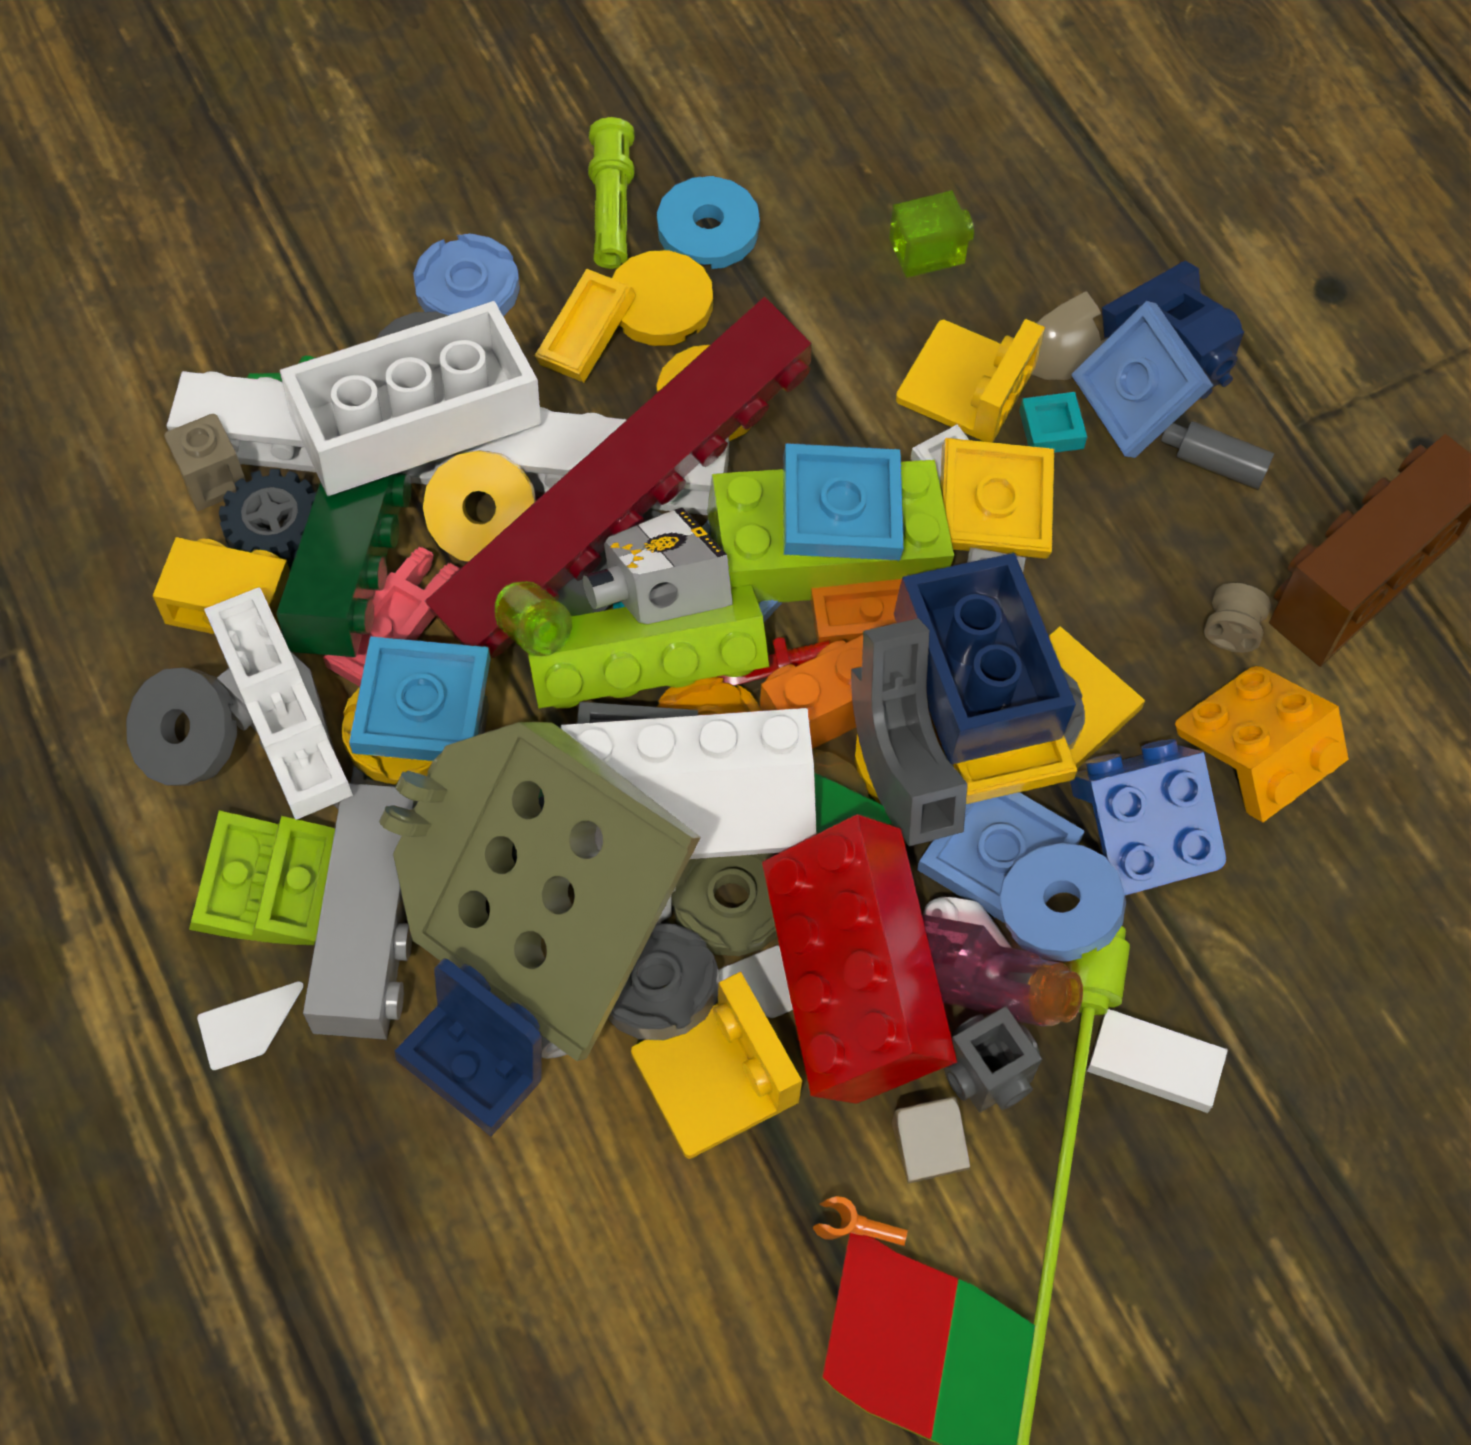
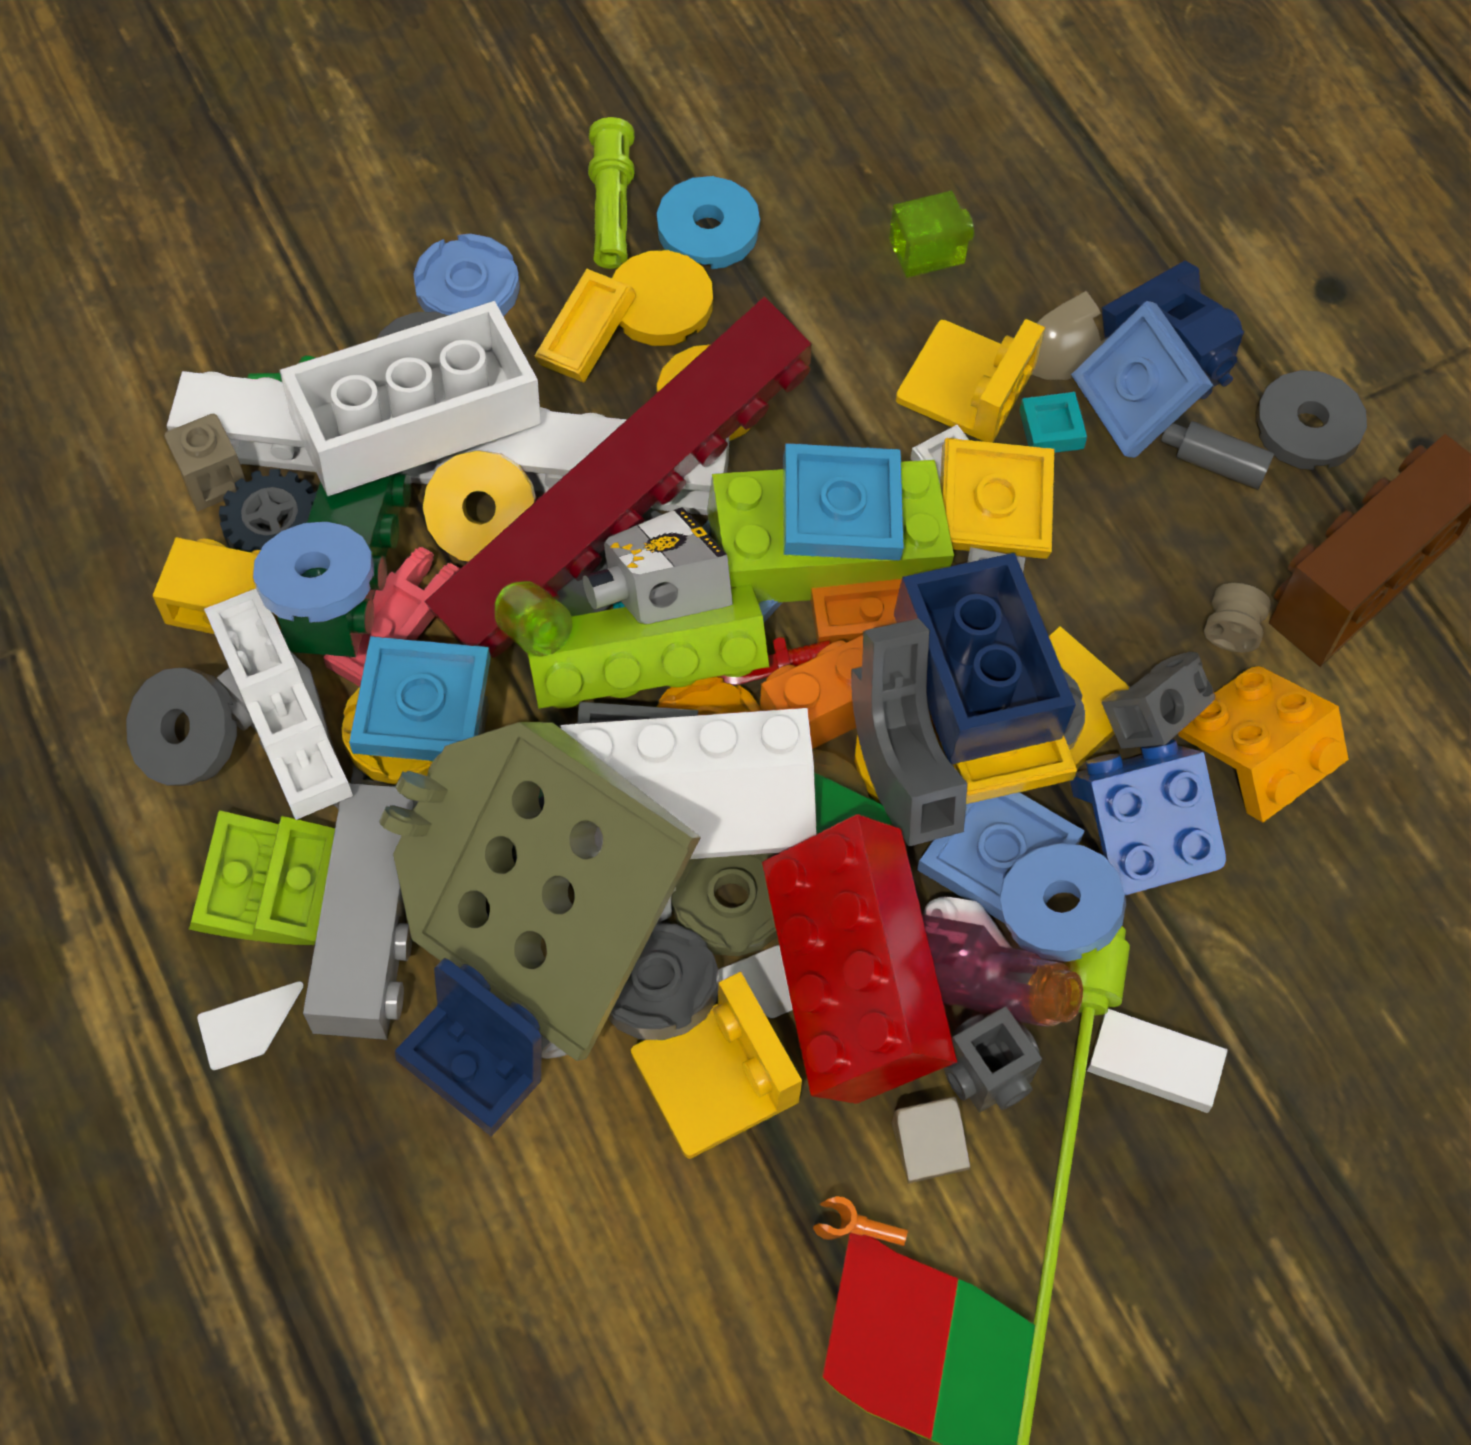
none -> medium blue tile [253,522,374,622]
none -> dark grey leg [1101,652,1216,749]
none -> dark grey tile [1255,370,1367,470]

